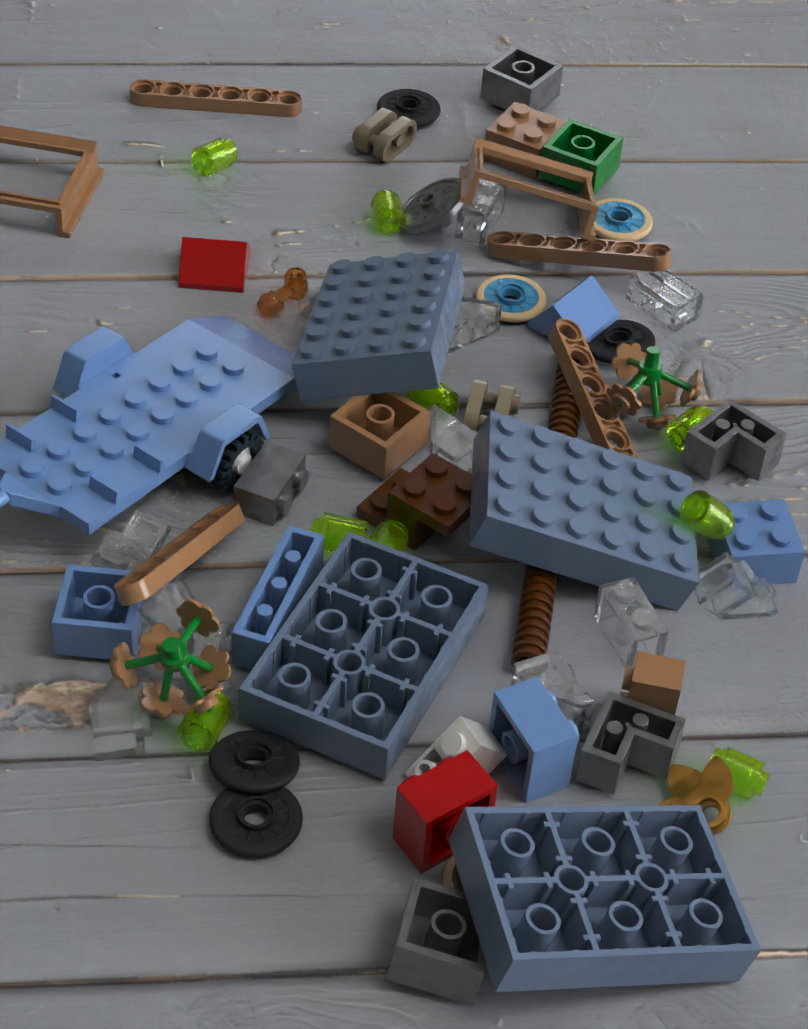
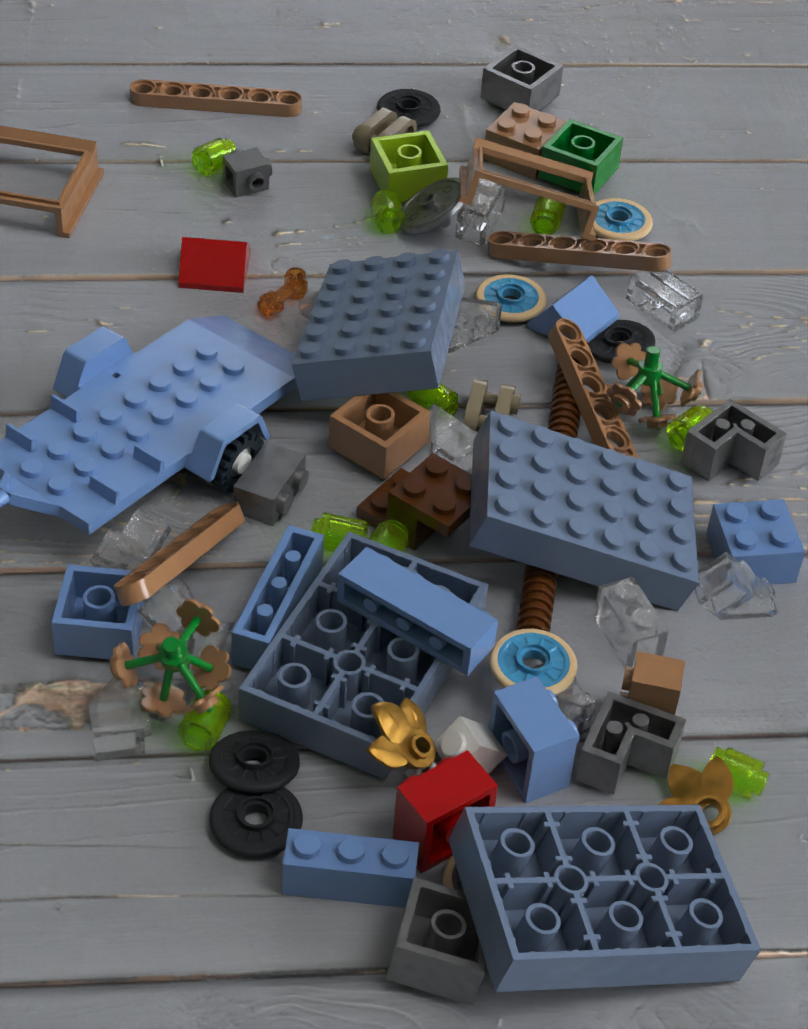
clear neon green brick [680,490,735,539] -> none
none -> dark grey brick [223,147,272,197]
none -> medium blue brick [282,828,419,908]
none -> medium blue brick [337,547,498,676]
none -> pearl gold plate [366,698,436,770]
none -> lime brick [370,130,448,204]
none -> dark azure wheel [489,629,577,695]
none -> clear neon green brick [530,196,566,235]

